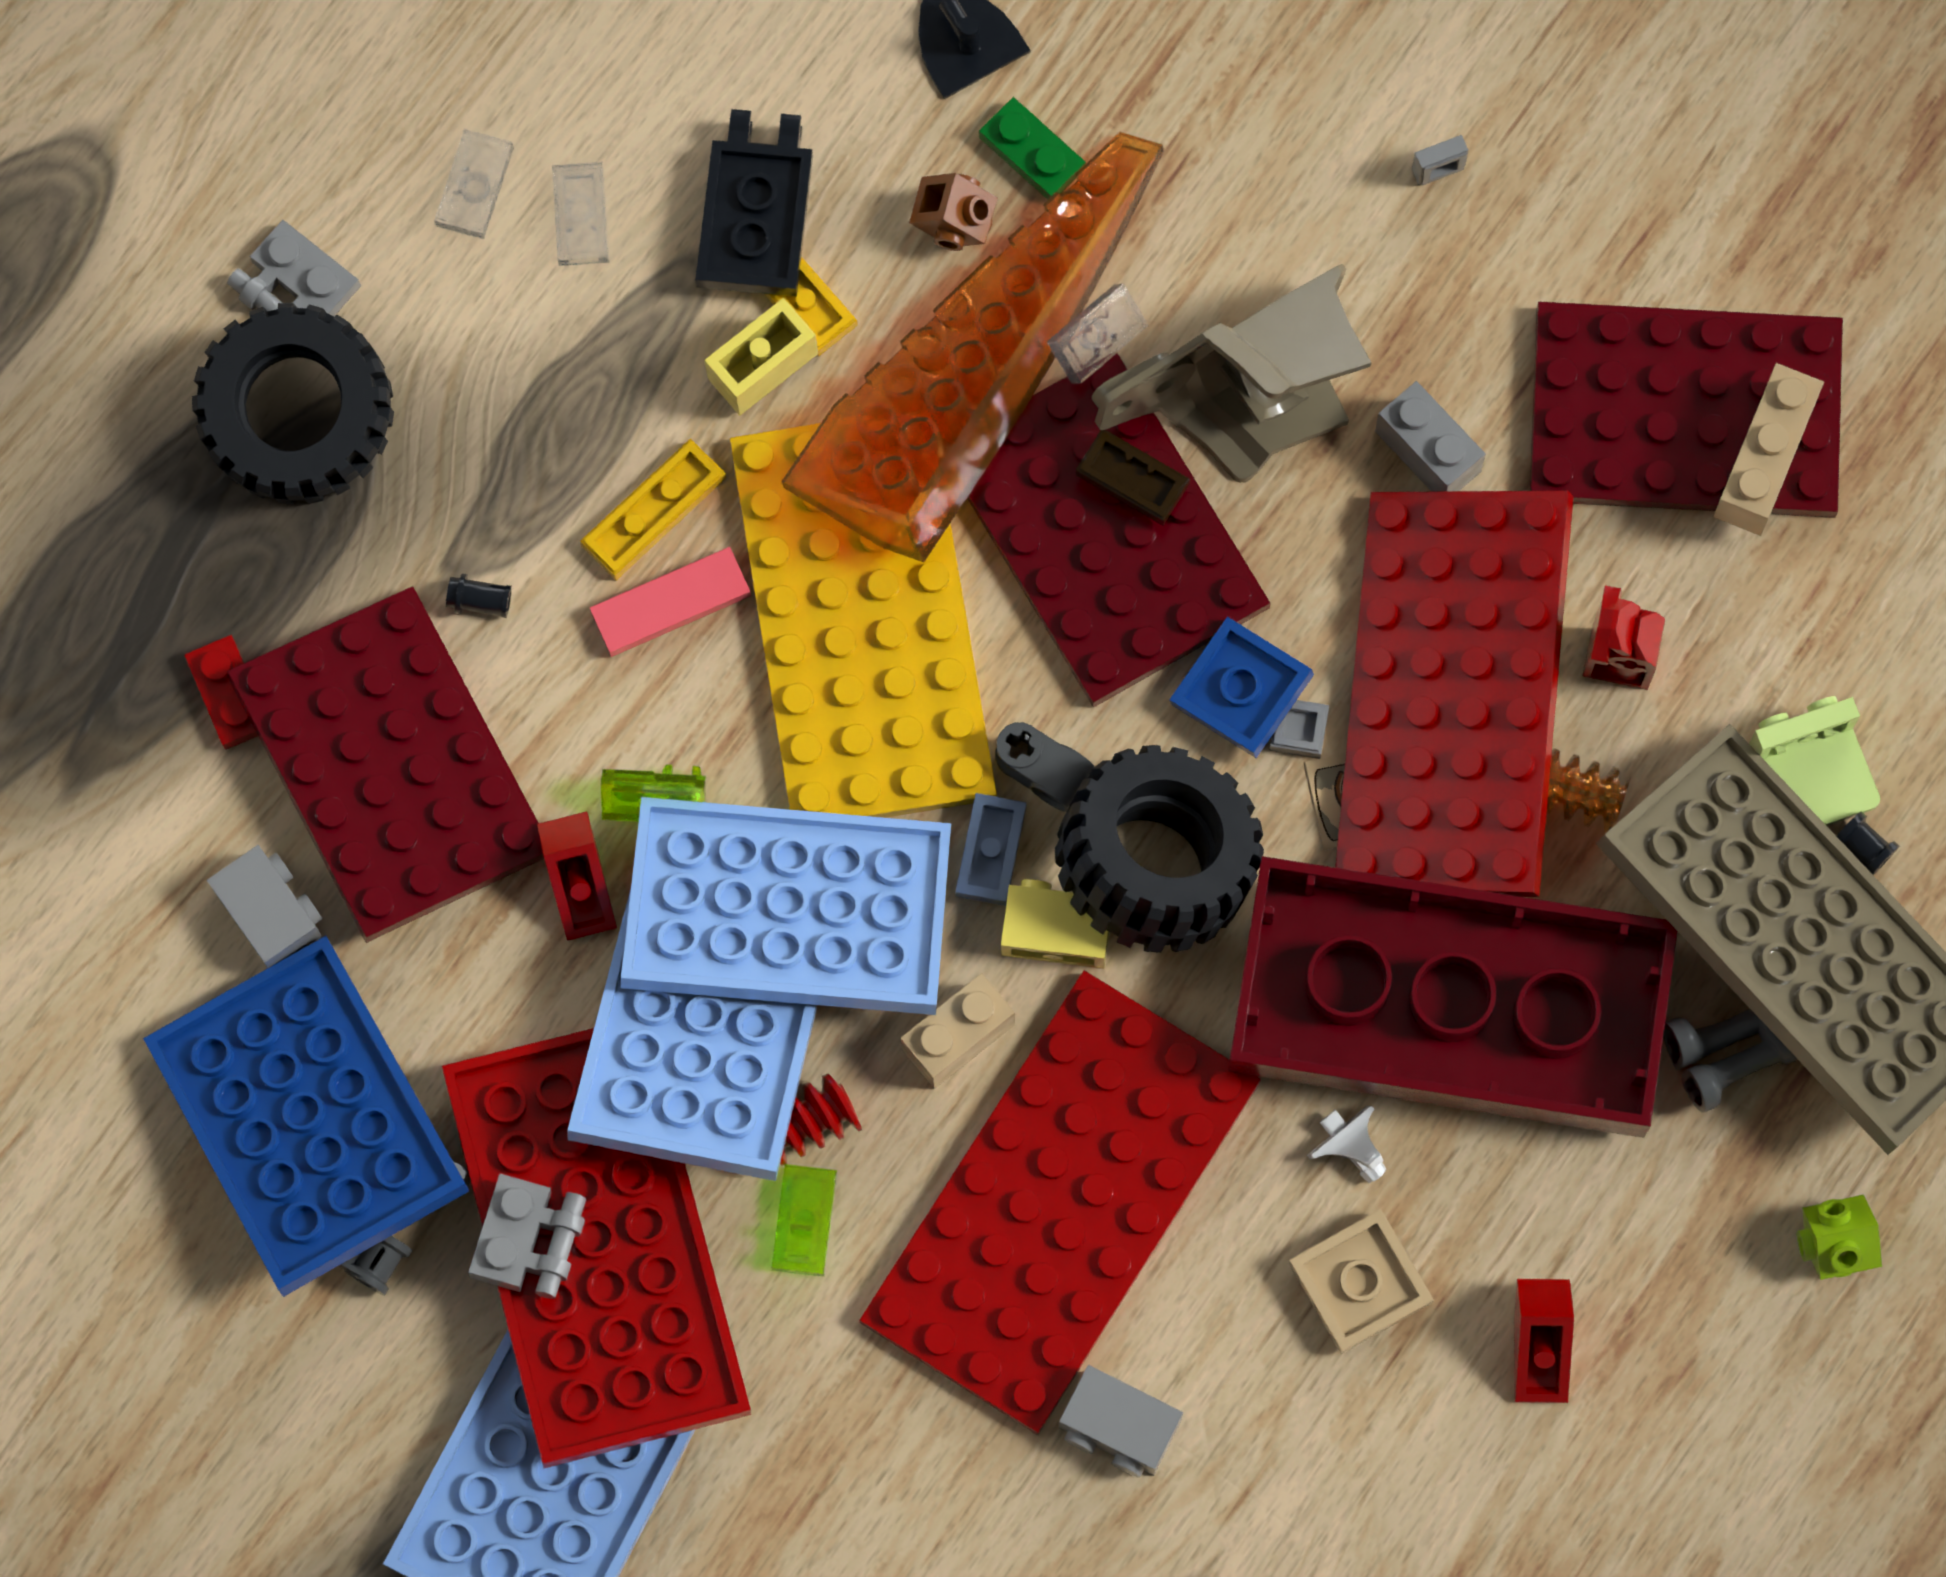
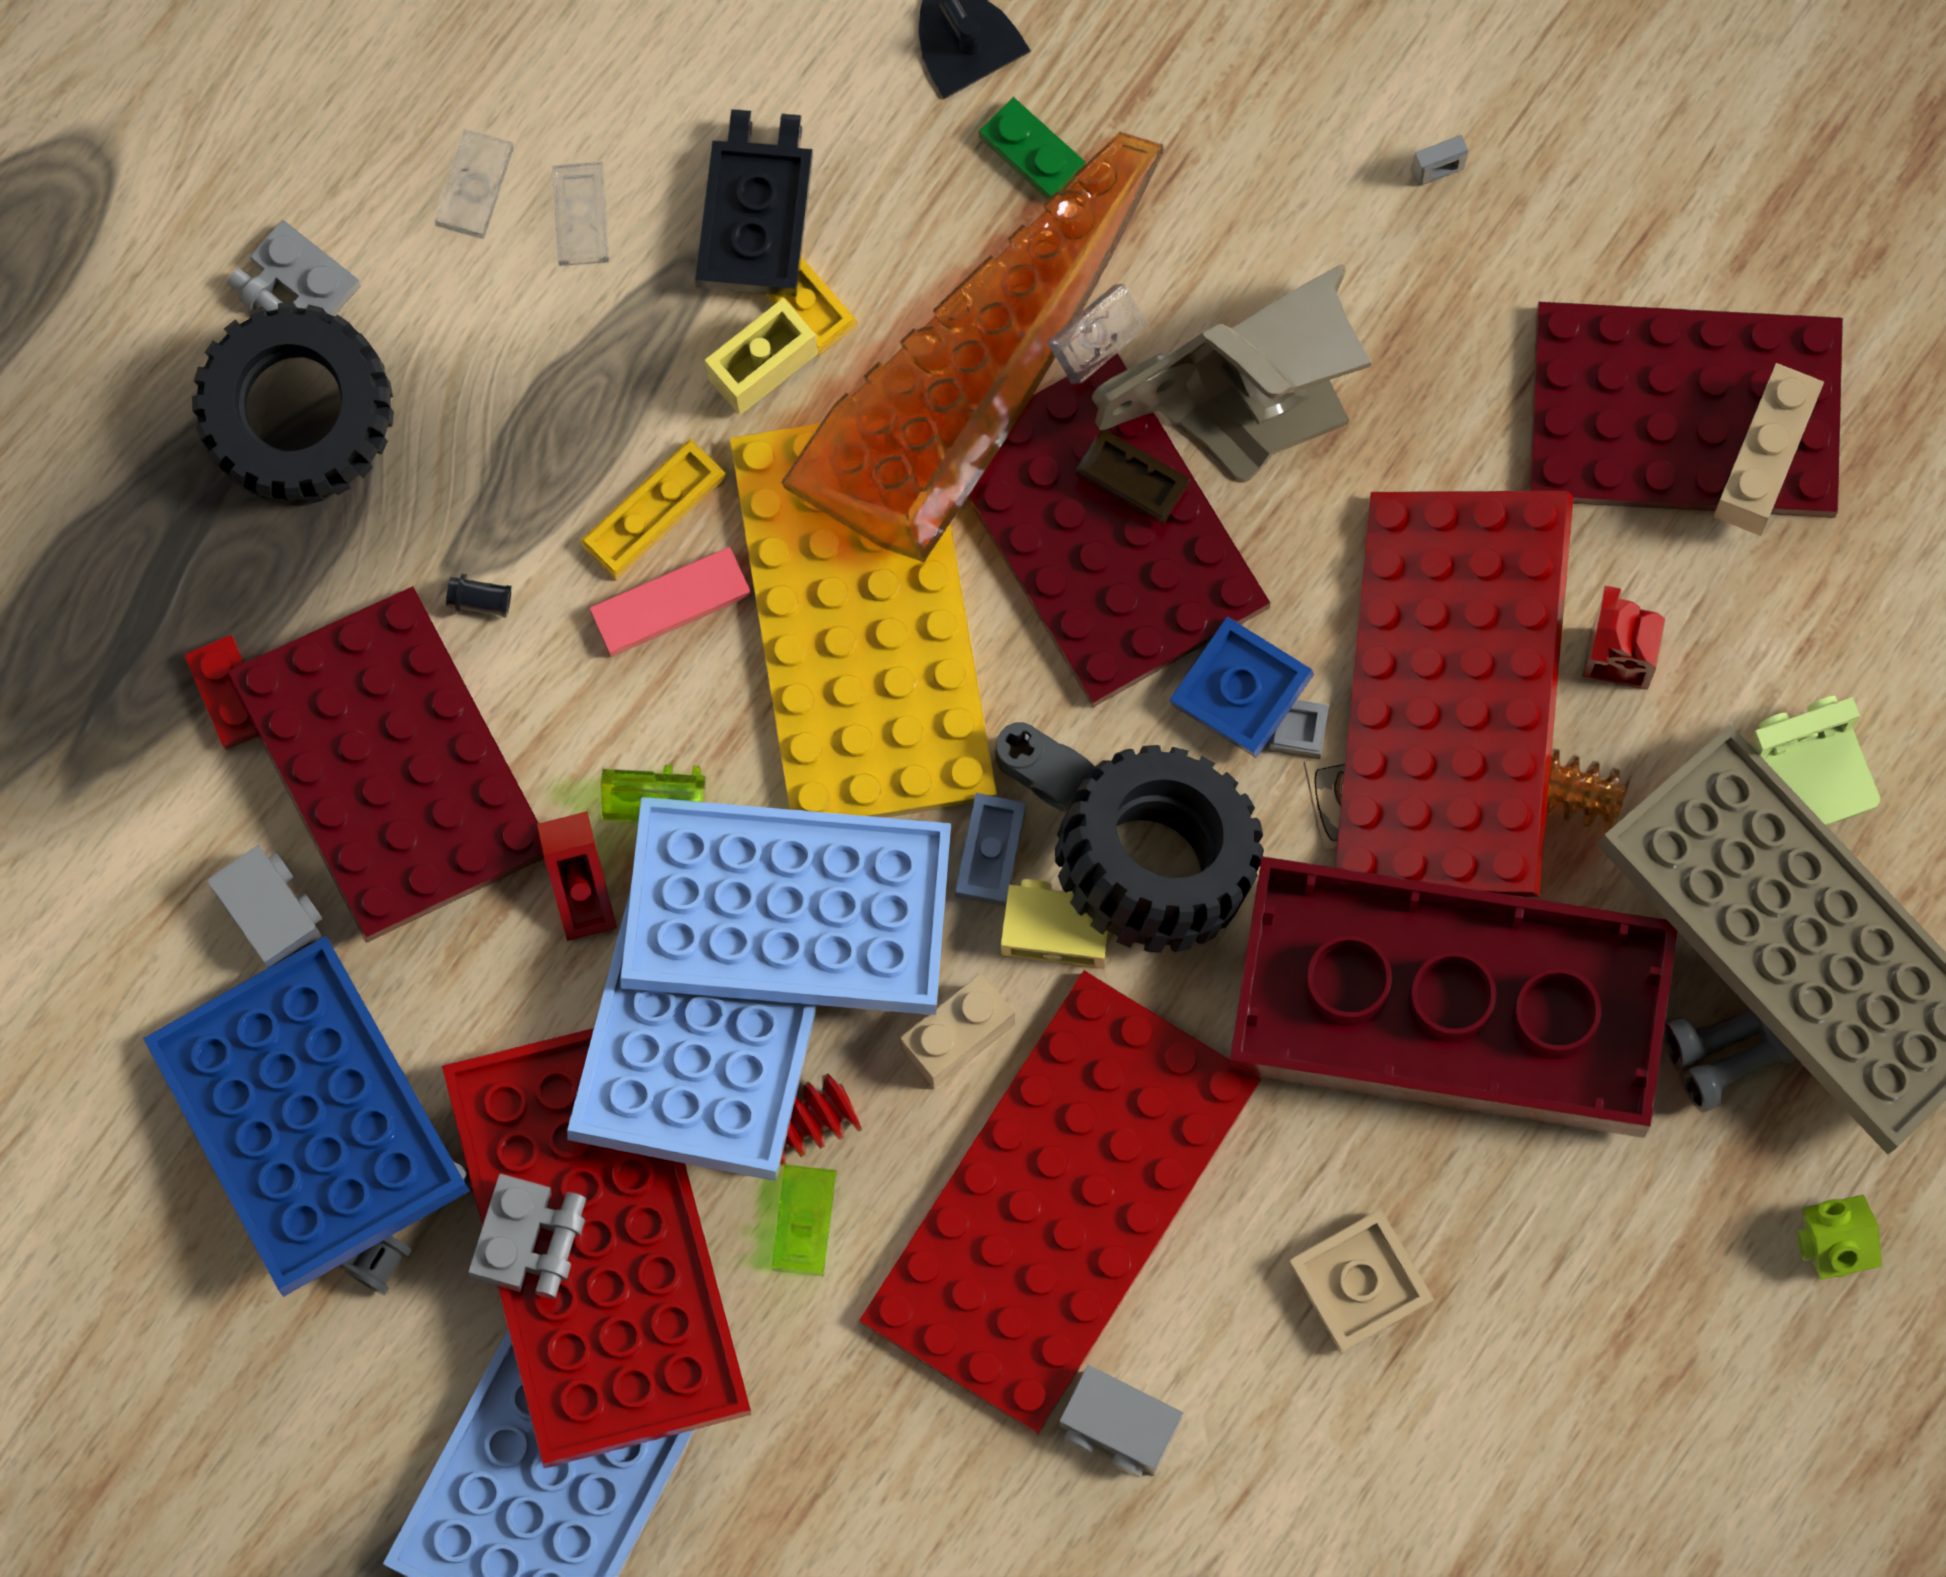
dark orange brick [909,173,998,251] -> none
white piece [1307,1106,1386,1183] -> none
light grey brick [1375,381,1486,491] -> none
red slope [1514,1279,1574,1403] -> none
black bush [1837,811,1900,875] -> none

